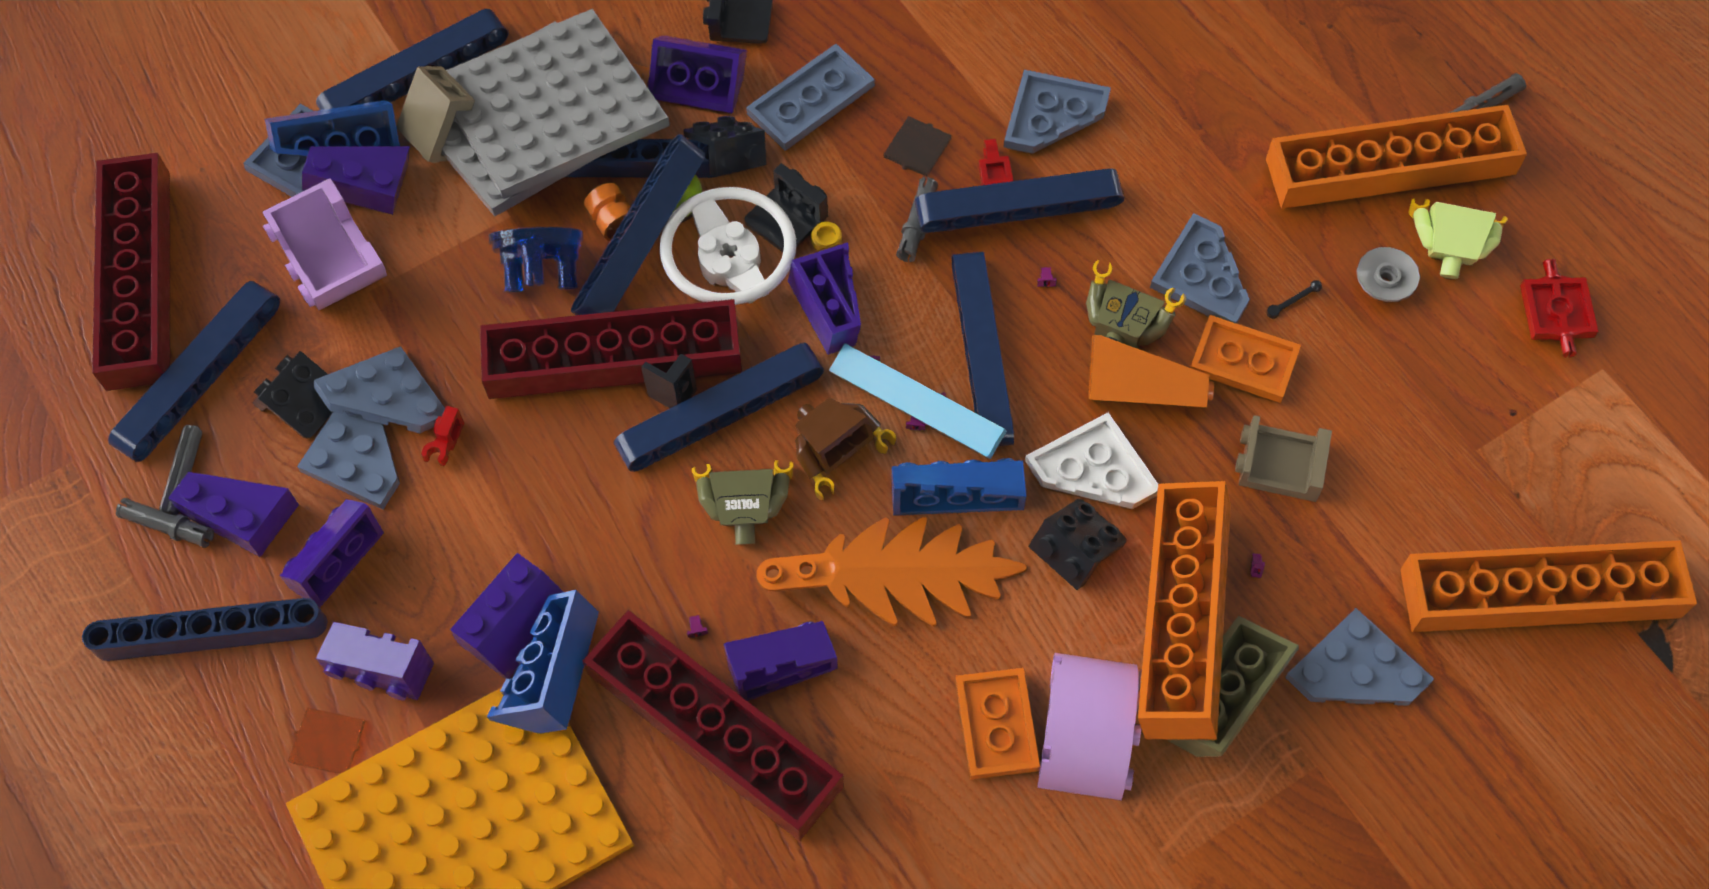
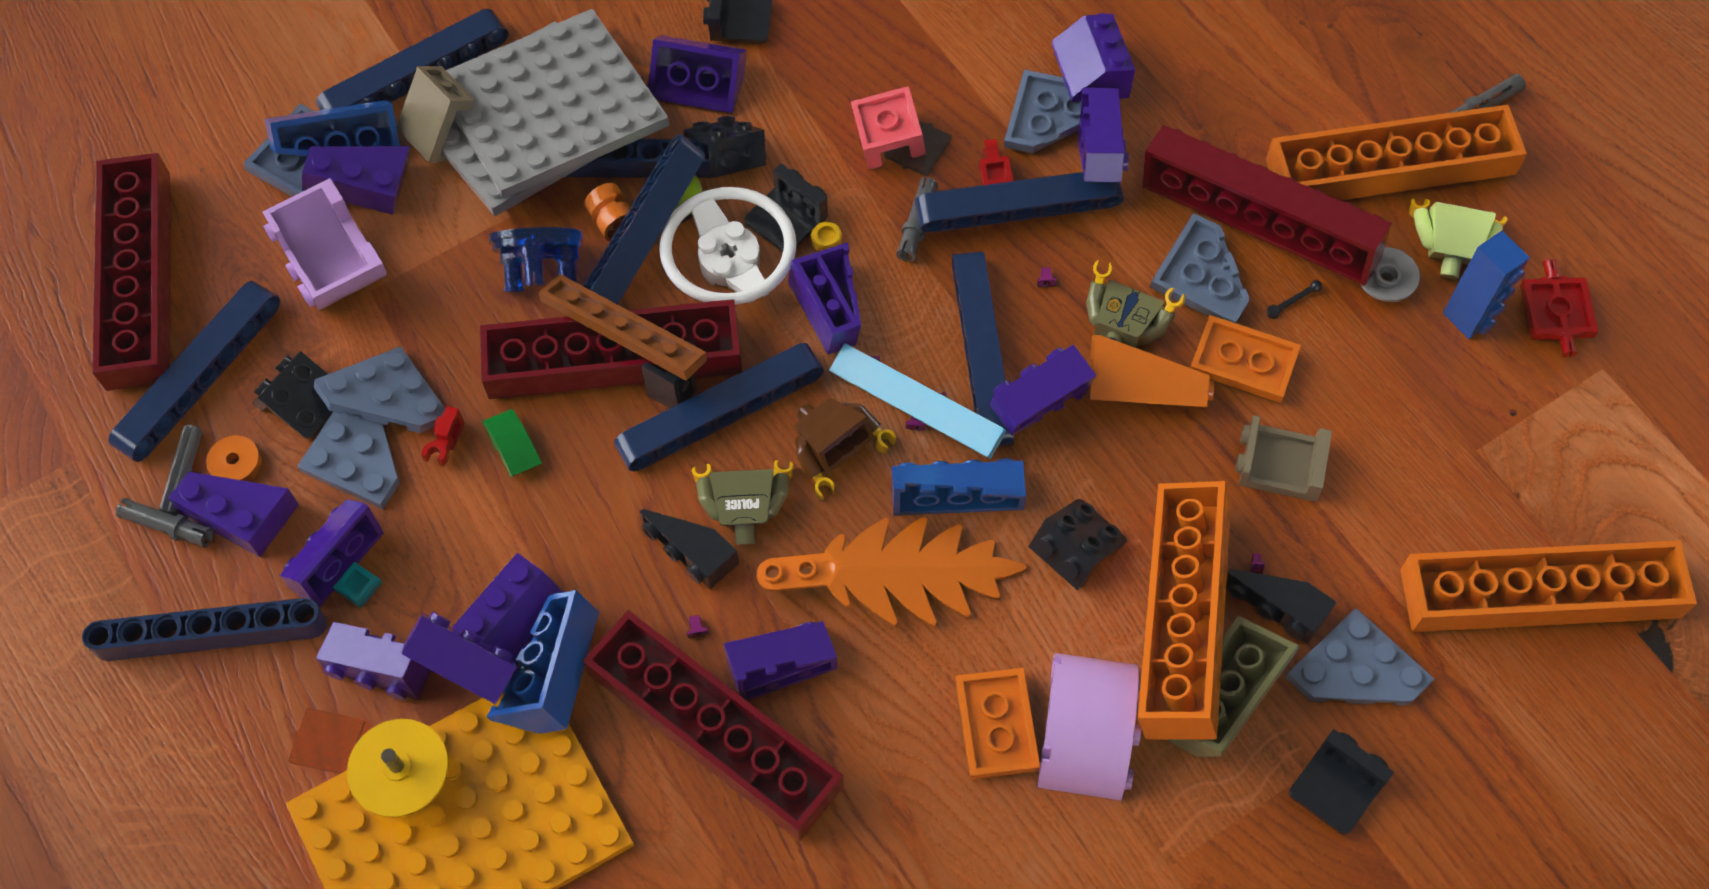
sand blue plate [746,44,875,151] -> none
white plate [1025,413,1158,509] -> none
none -> orange piece [206,435,262,482]
none -> teal tile [333,562,382,609]
none -> yellow piece [347,719,448,817]
none -> dark purple wedge [401,611,517,704]
none -> green slope [482,408,542,478]
none -> dark orange plate [538,274,707,380]
none -> black slope [640,509,739,589]
none -> coral panel [851,86,926,170]
none -> dark purple wedge [989,344,1096,436]
none -> dark purple slope [1051,13,1135,102]
none -> dark purple wedge [1078,87,1129,182]
none -> dark red brick [1142,124,1392,286]
none -> black slope [1226,569,1337,644]
none -> black bracket [1289,729,1394,835]
none -> blue wedge [1443,230,1530,339]

